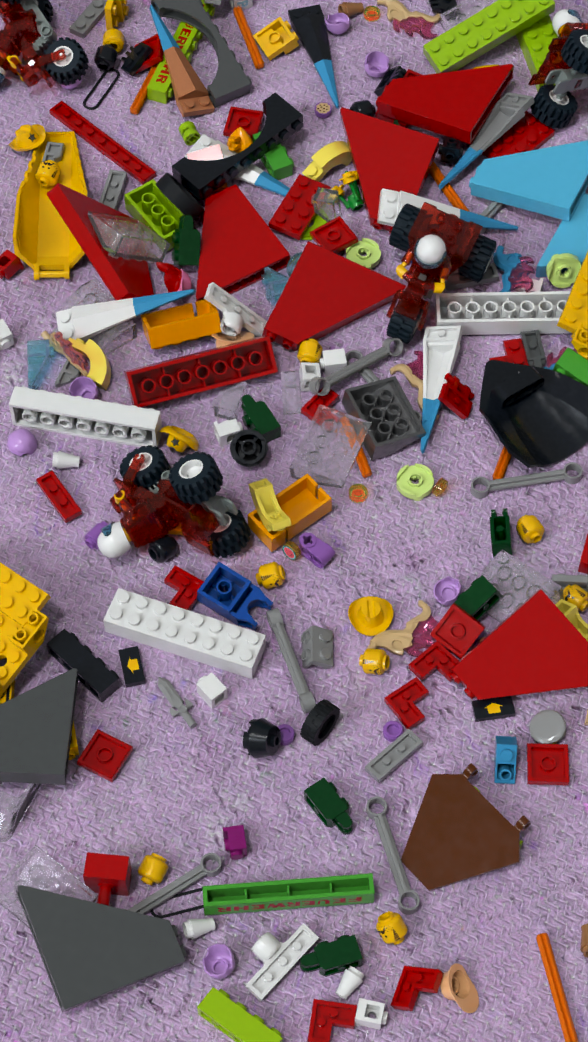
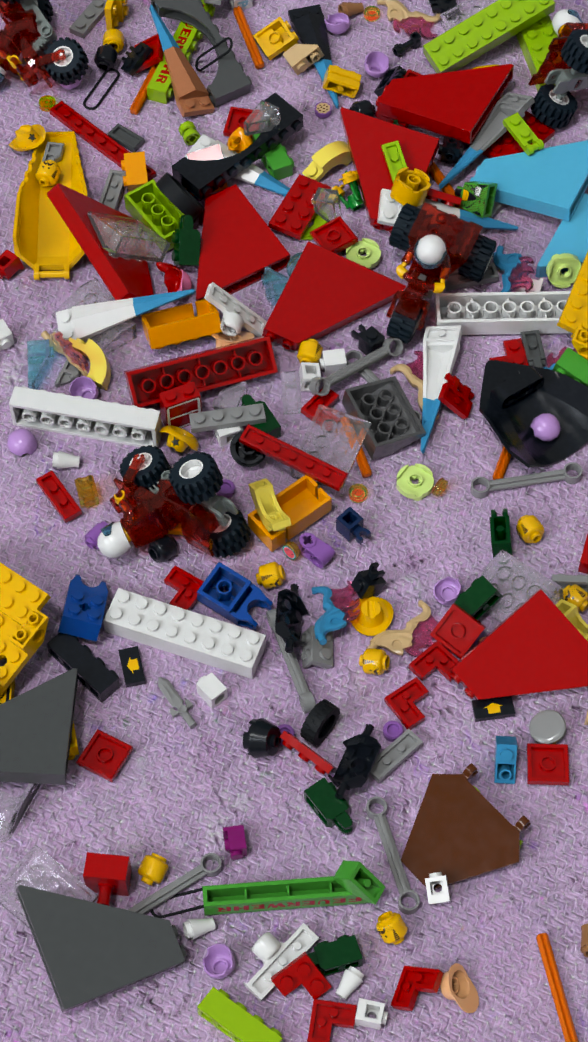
none -> clear neon green tile [39,95,56,112]
none -> blue brick [58,574,108,641]
none -> clear yellow brick [74,475,99,508]
none -> dark grey tile [108,123,145,152]
none -> light orange brick [121,151,148,192]
none -> red brick [159,381,202,428]
none -> light grey plate [189,403,266,433]
none -> black piece [195,37,233,71]
none -> medium lavender tile [216,479,235,499]
none -> red tile [239,424,348,491]
none -> clear slope [244,100,281,136]
none -> red plate [271,952,332,999]
none -> black plate [275,584,308,653]
none -> red plate [280,730,336,775]
none -> tan slope [283,44,324,75]
none -> piece [312,581,360,645]
none -> yellow brick [322,65,361,98]
none -> black plate [328,724,382,799]
none -> bright green slope [333,860,385,905]
none -> dark blue brick [336,507,371,545]
none -> black brick [350,562,386,599]
none -> black brick [351,324,385,355]
none -> lime plate [381,140,407,183]
none -> yellow brick [390,167,431,207]
none -> black bar [392,32,421,57]
none -> white brick [425,872,451,905]
none -> red plate [426,188,462,207]
none -> bright green torso [455,181,498,218]
none -> lime plate [503,112,544,156]
none -> lavender hair [530,413,561,441]

